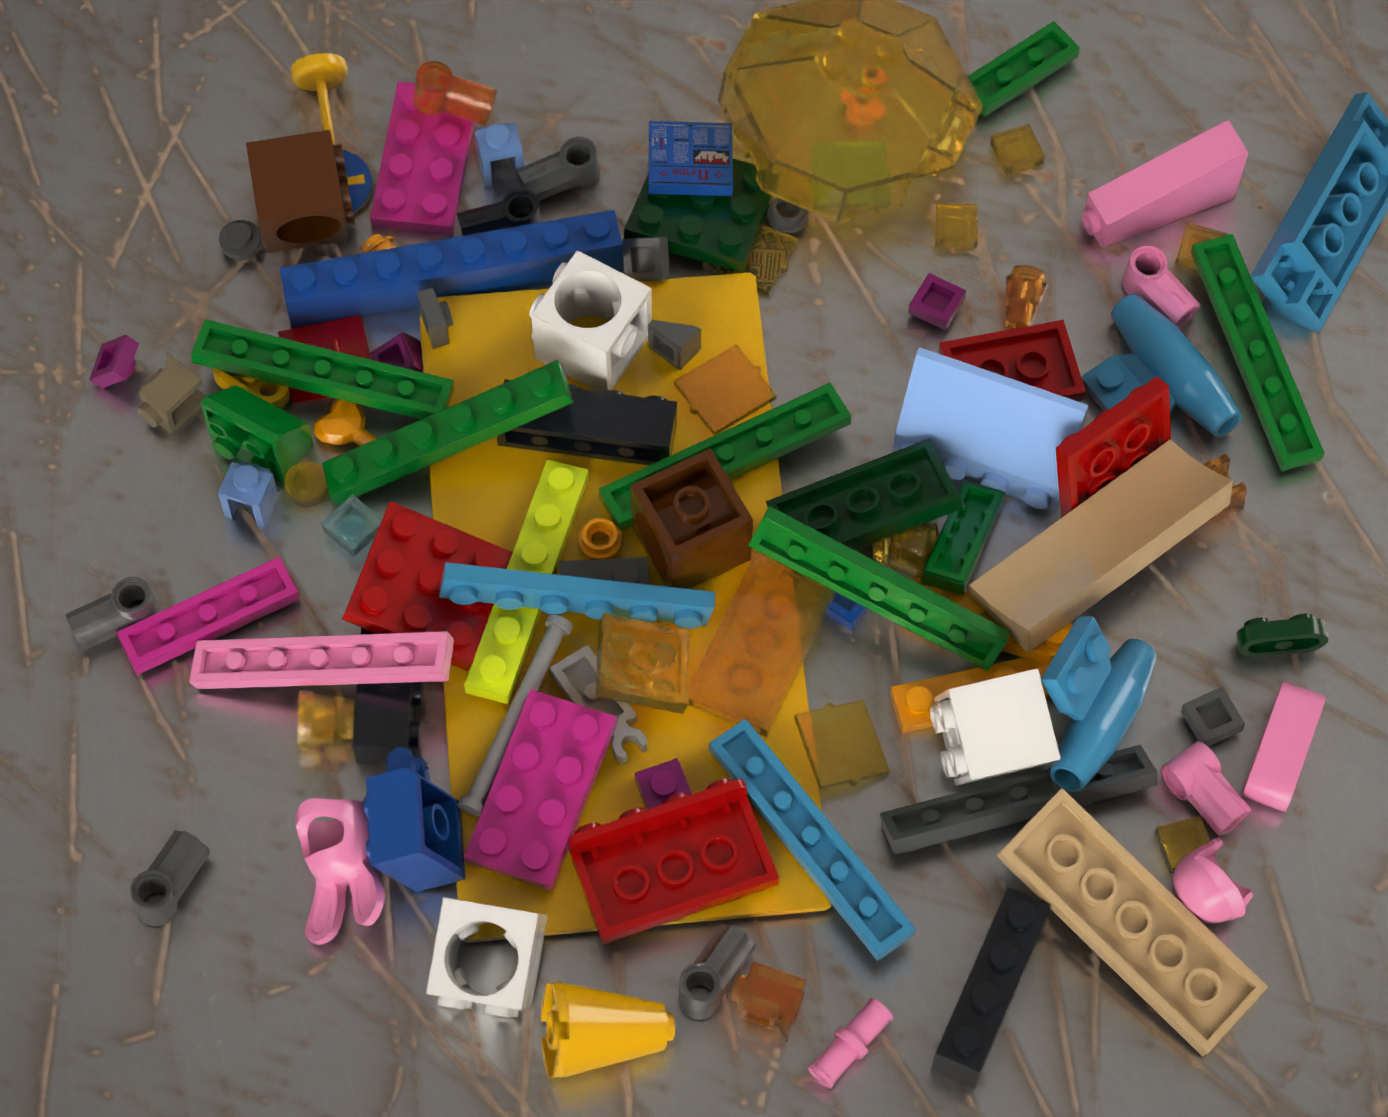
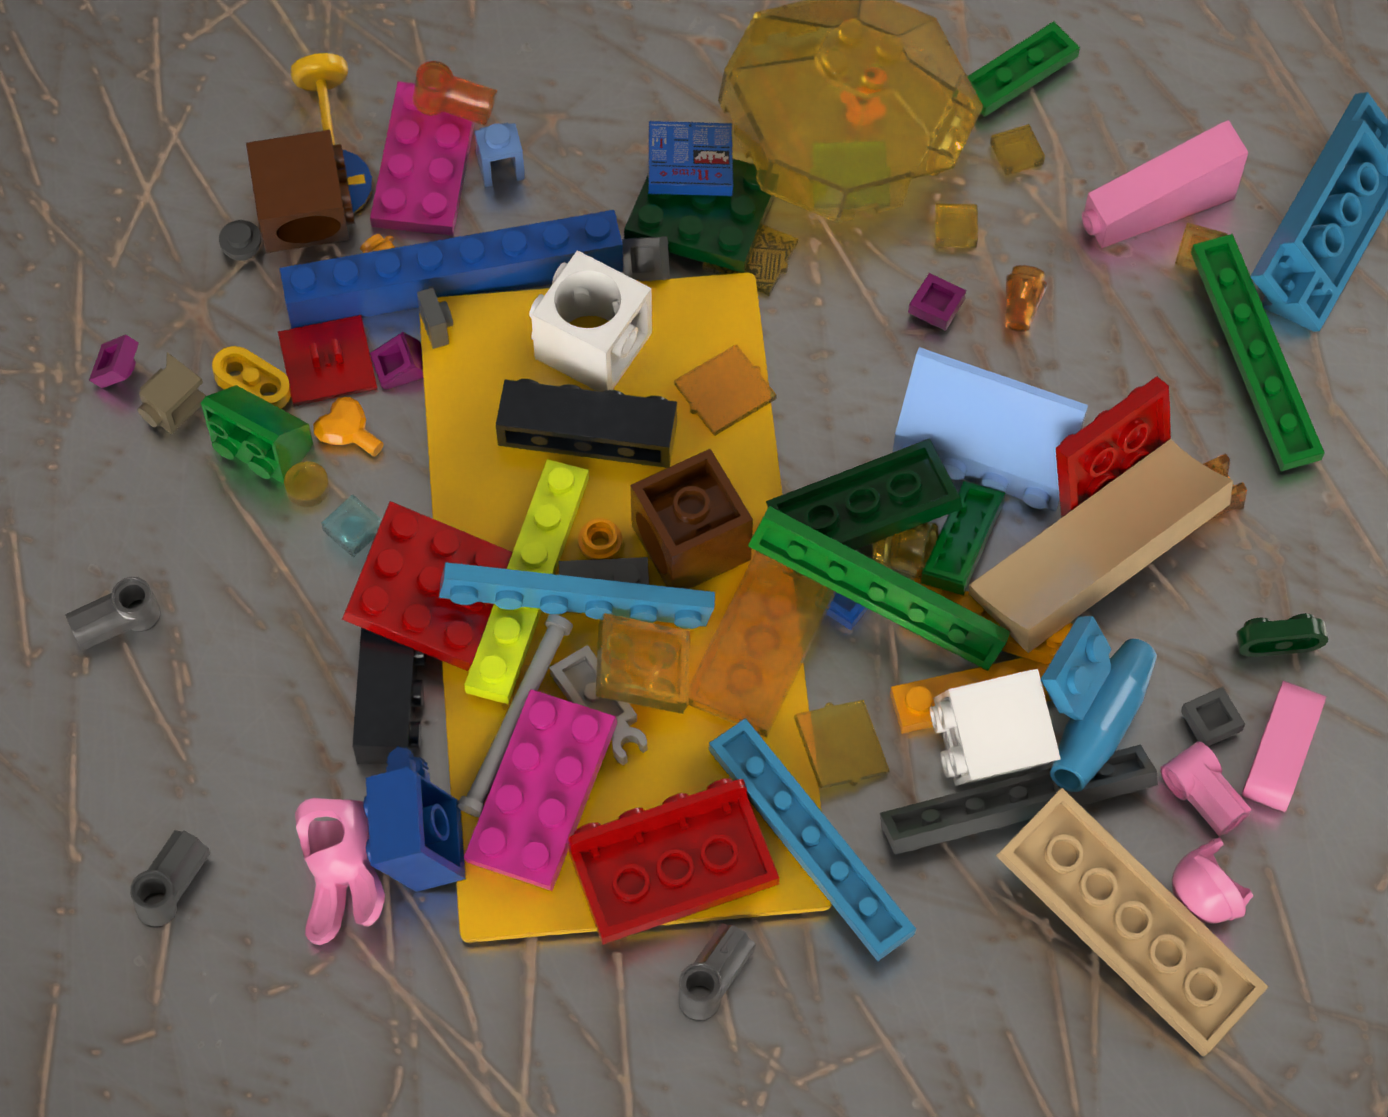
dark pink plate [116,556,300,675] -> none
bright pink plate [189,631,454,689] -> none
green plate [191,319,454,419] -> none
medium blue window [218,461,283,529] -> none
clear yellow piece [297,690,354,749] -> none
green plate [322,360,574,505] -> none
white brick [426,897,548,1018] -> none
black piece [457,189,543,236] -> none
dark grey piece [515,136,600,201] -> none
yellow cone [541,981,675,1079] -> none
green plate [599,382,851,531] -> none
magenta plate [634,758,692,810] -> none
dark grey slope [648,320,701,370] -> none
clear orange window [730,961,806,1042] -> none
dark grey plate [767,193,809,234] -> none
bright pink pin [808,998,894,1089] -> none
black brick [931,887,1051,1089] -> none
red plate [938,320,1086,402] -> none
dark azure plate [1081,294,1242,438] -> none
bright pink piece [1122,246,1201,328] -> none
clear yellow tile [1155,816,1216,874] -> none

